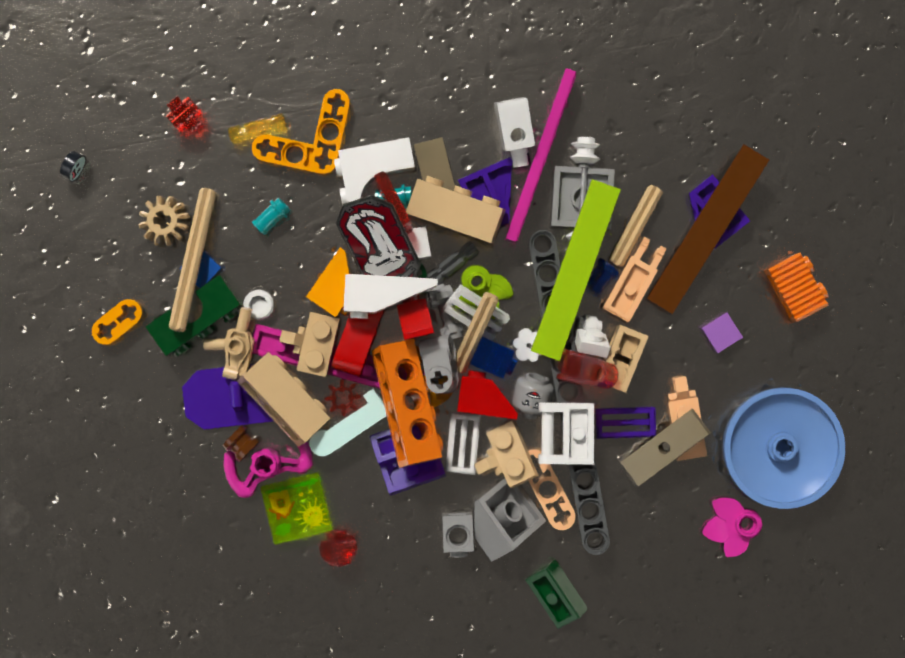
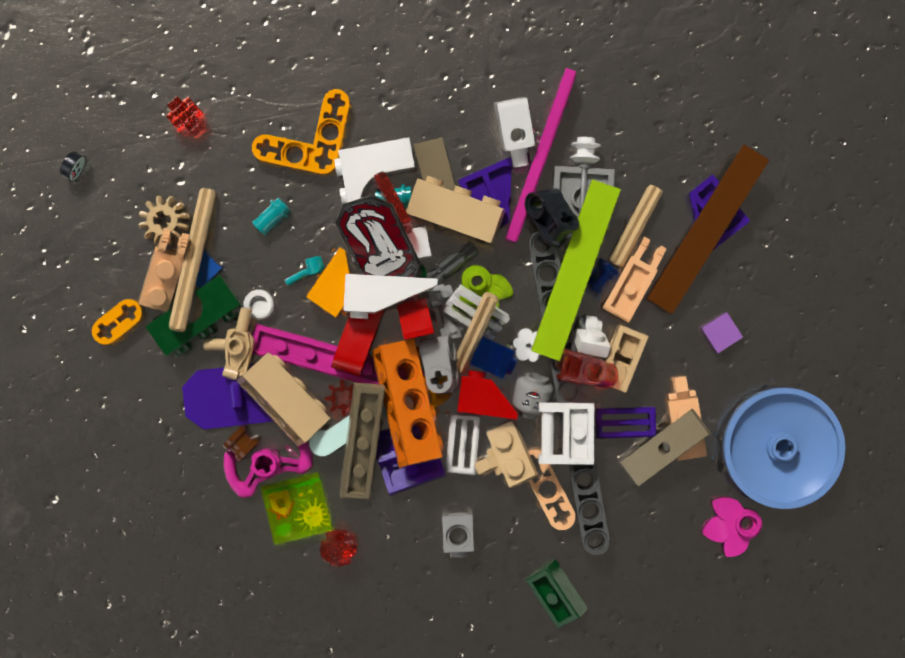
clear yellow axle [228,114,287,144] -> none
tan hinge [279,312,340,377] -> none
light grey slope [474,477,546,562] -> none
orange brick [764,252,829,323] -> none
none -> light nougat hinge [138,228,189,312]
none -> teal hand [285,256,324,286]
none -> dark tan tile [339,383,386,500]
none -> black piece [524,188,579,248]

